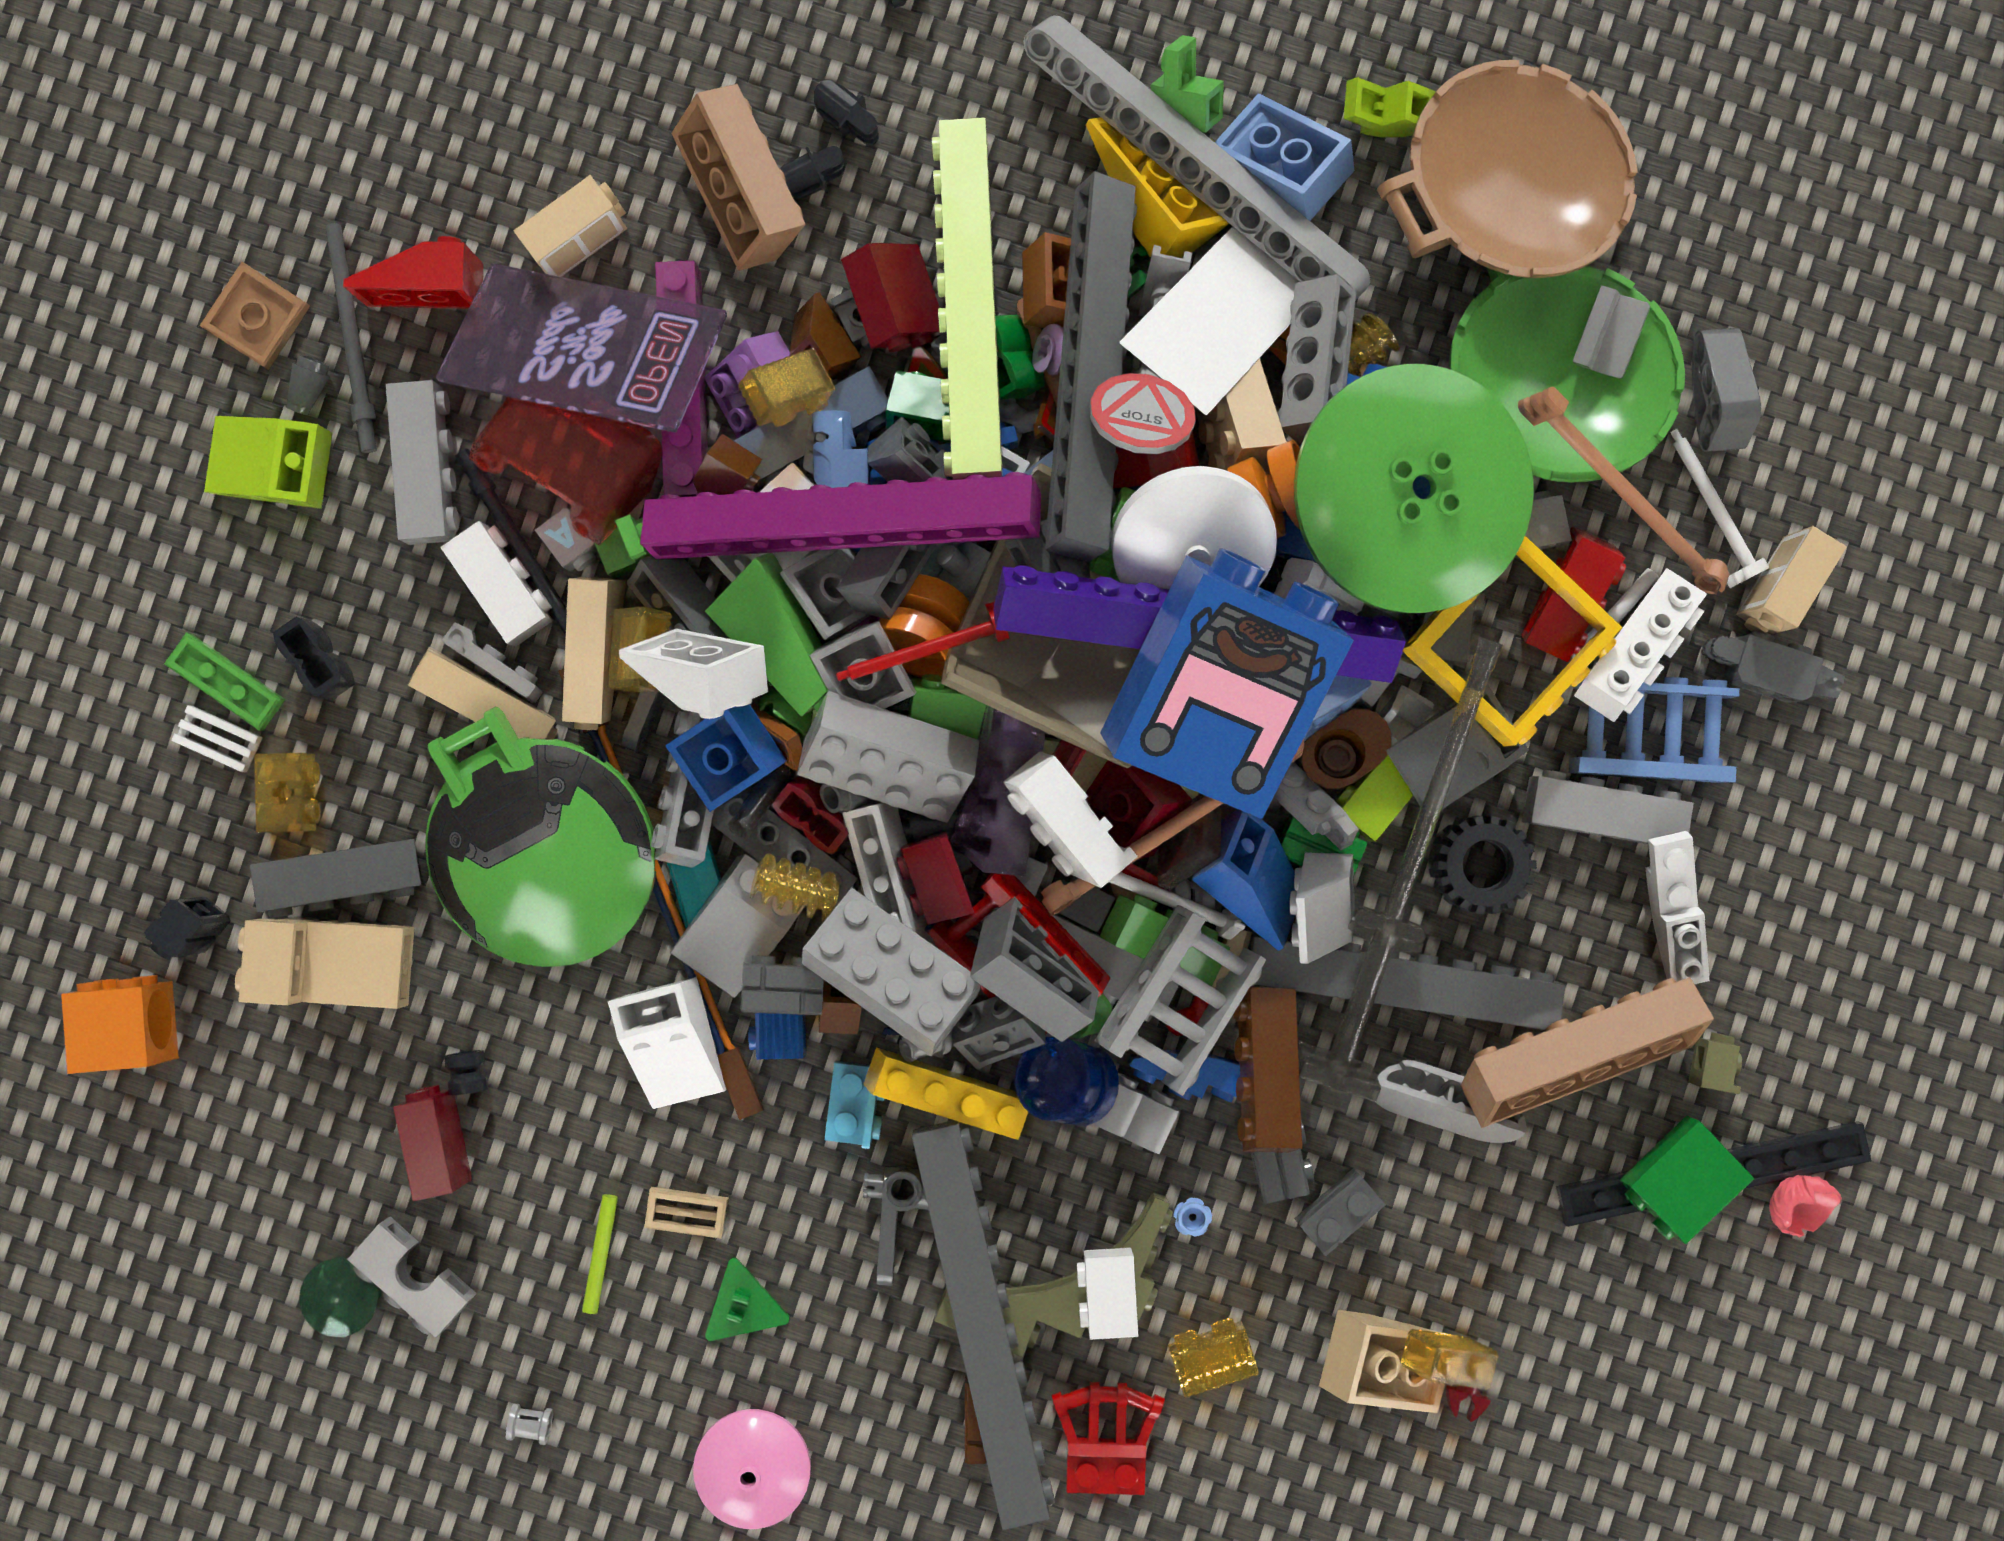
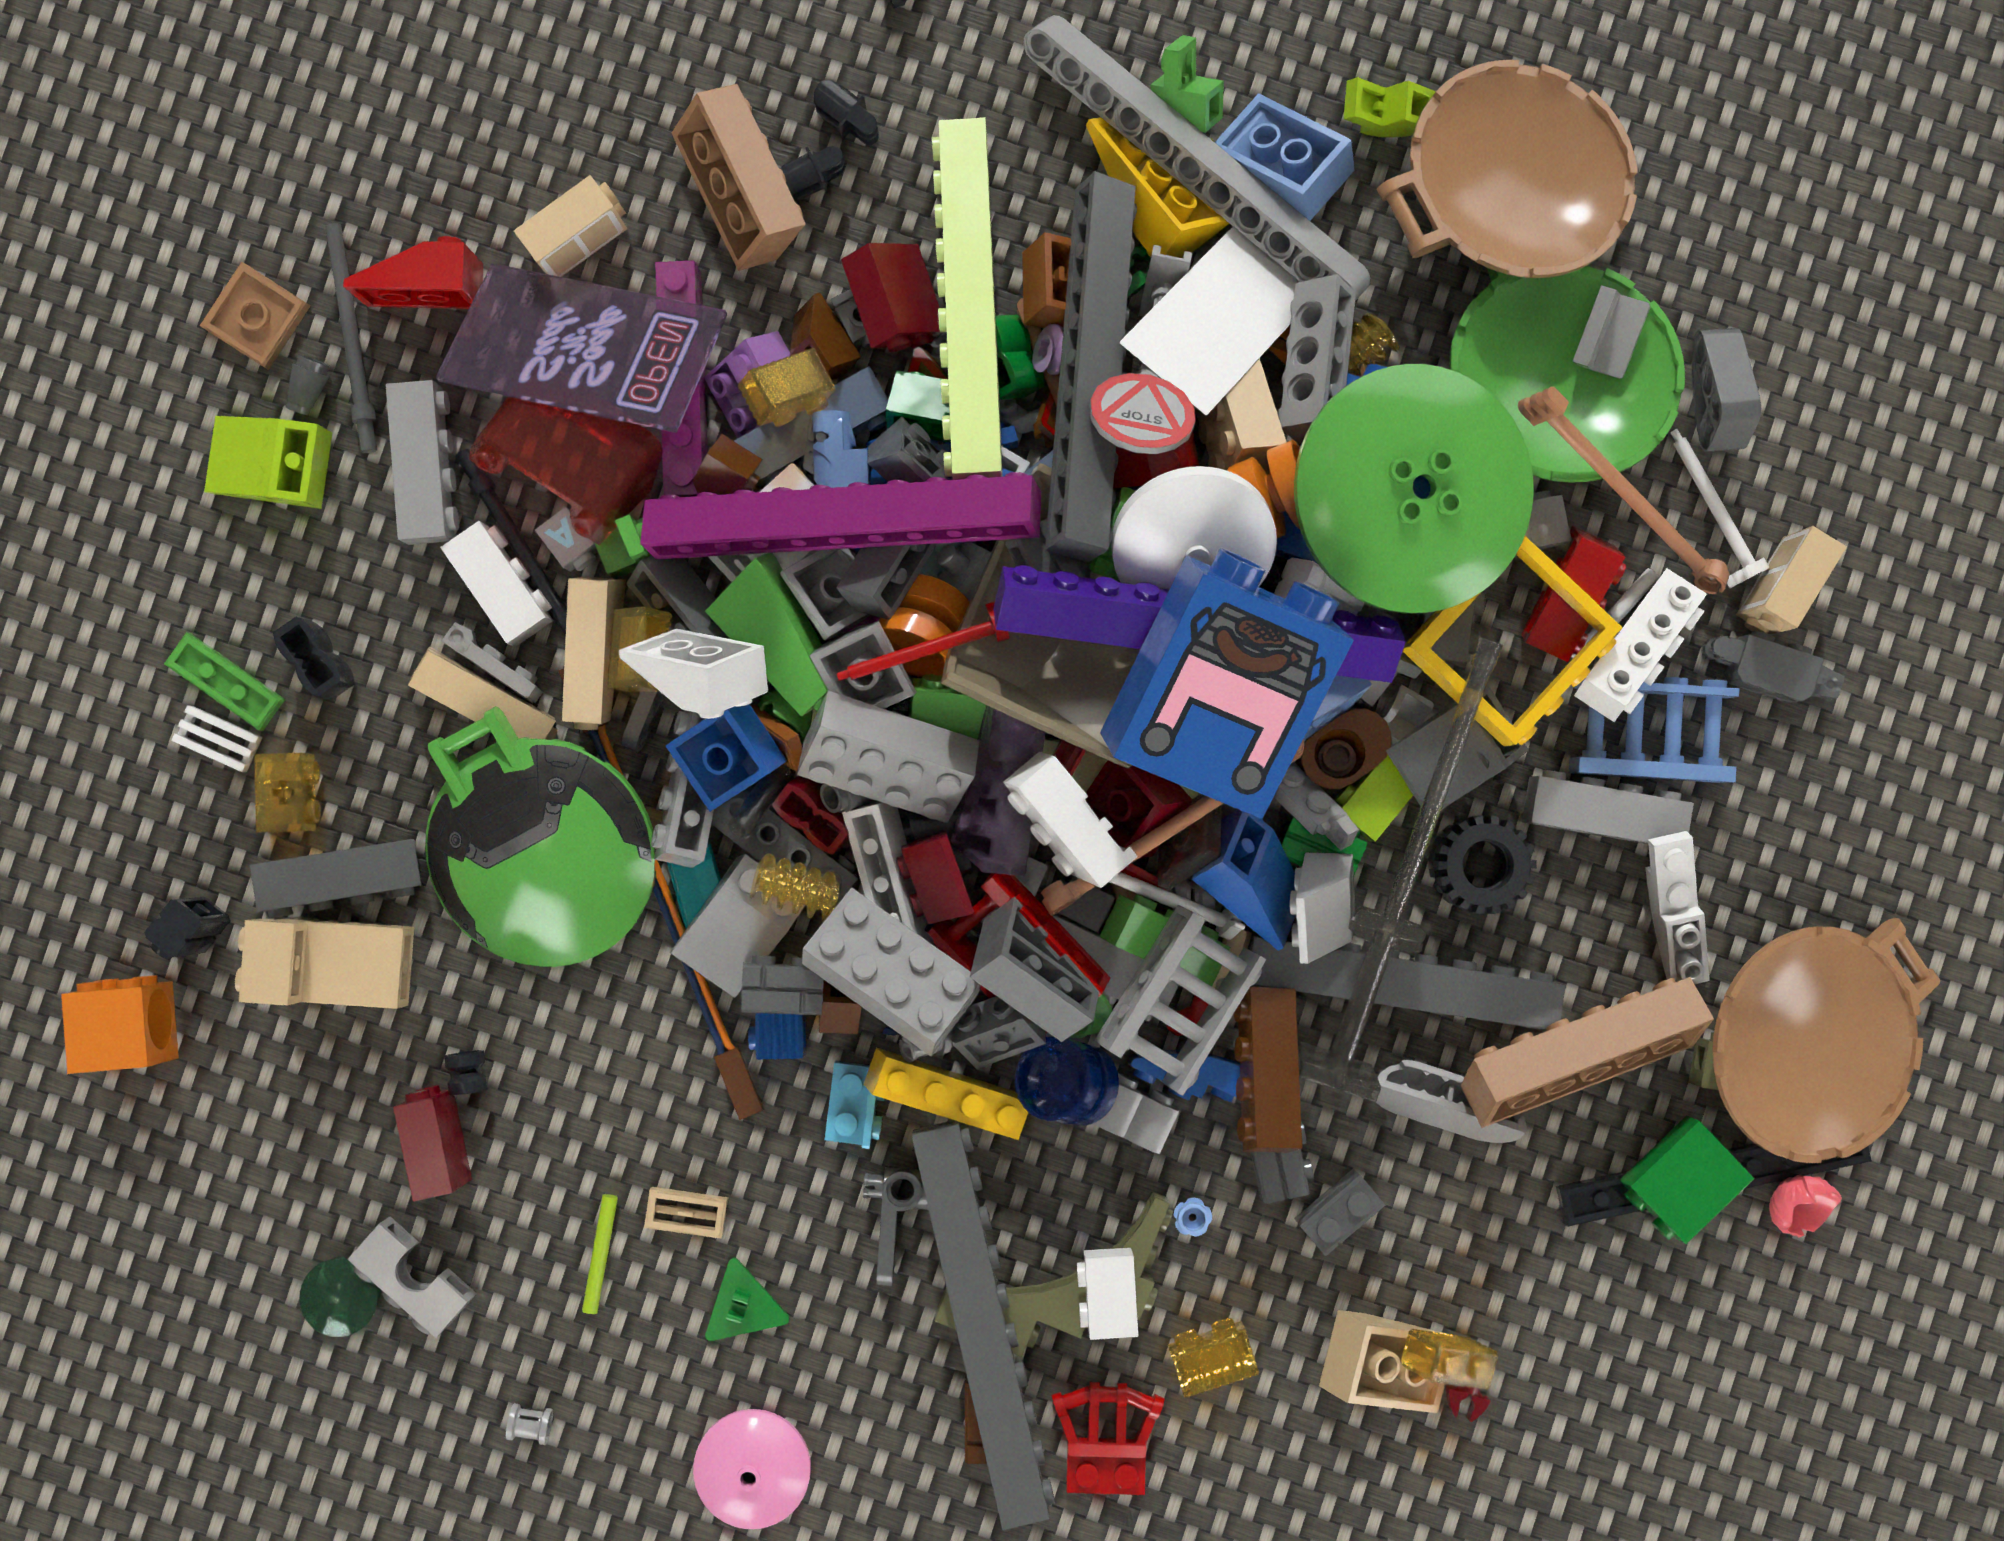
white slope [608,977,726,1109] -> none
none -> medium nougat dish [1713,918,1940,1163]

